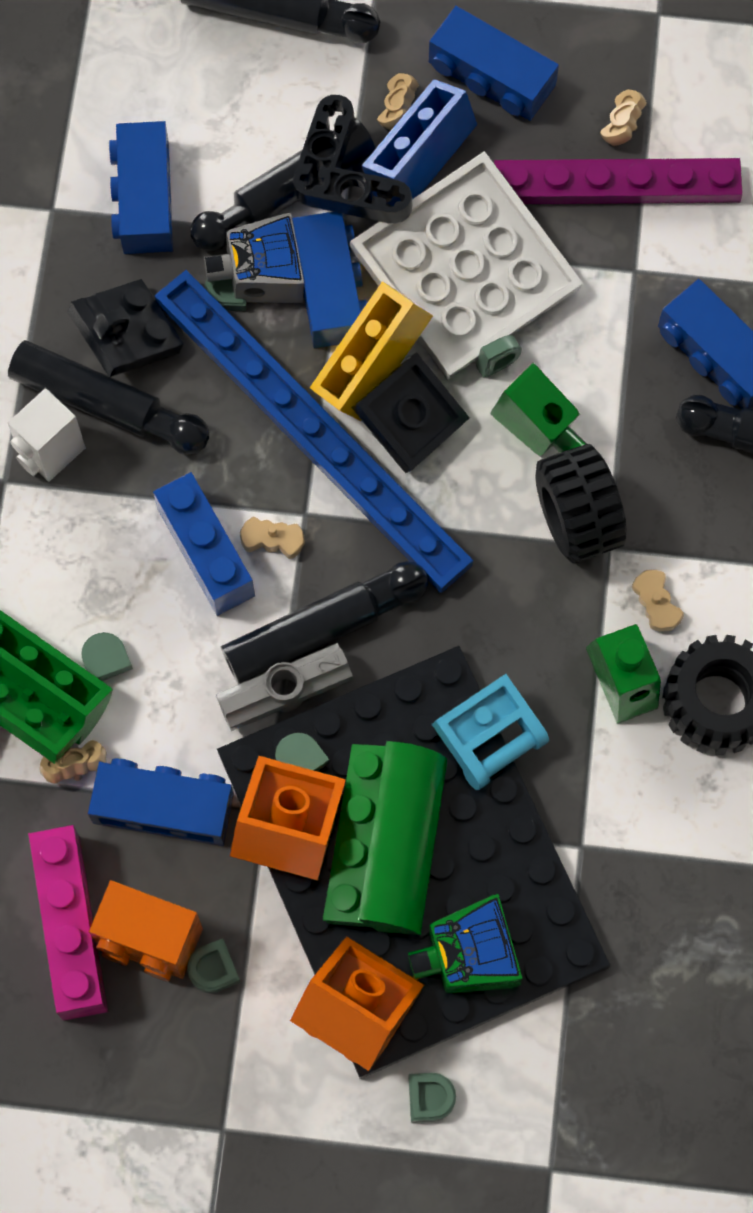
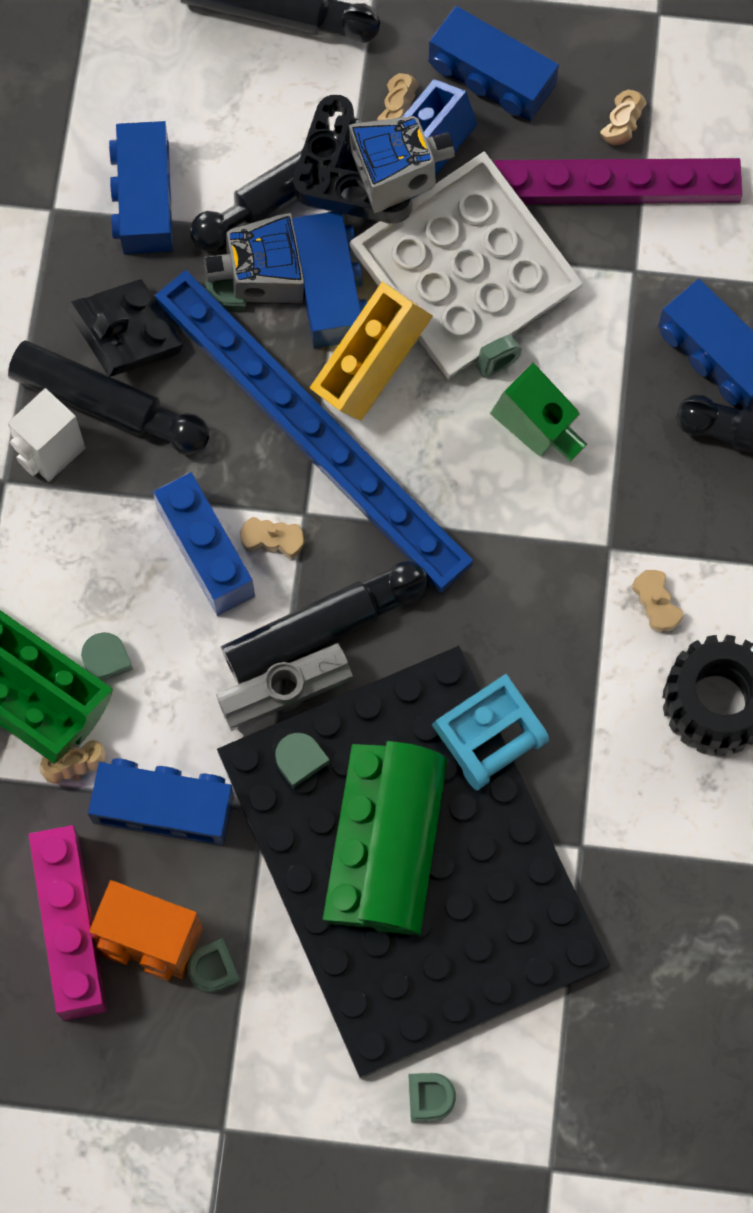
orange slope [230,756,346,880] -> none
orange slope [290,936,424,1071] -> none
black hinge [351,352,470,474] -> none
torso [408,894,523,994] -> none
black tyre [535,444,627,564] -> none
green torso [586,624,661,724] -> none
none -> torso [349,116,455,213]

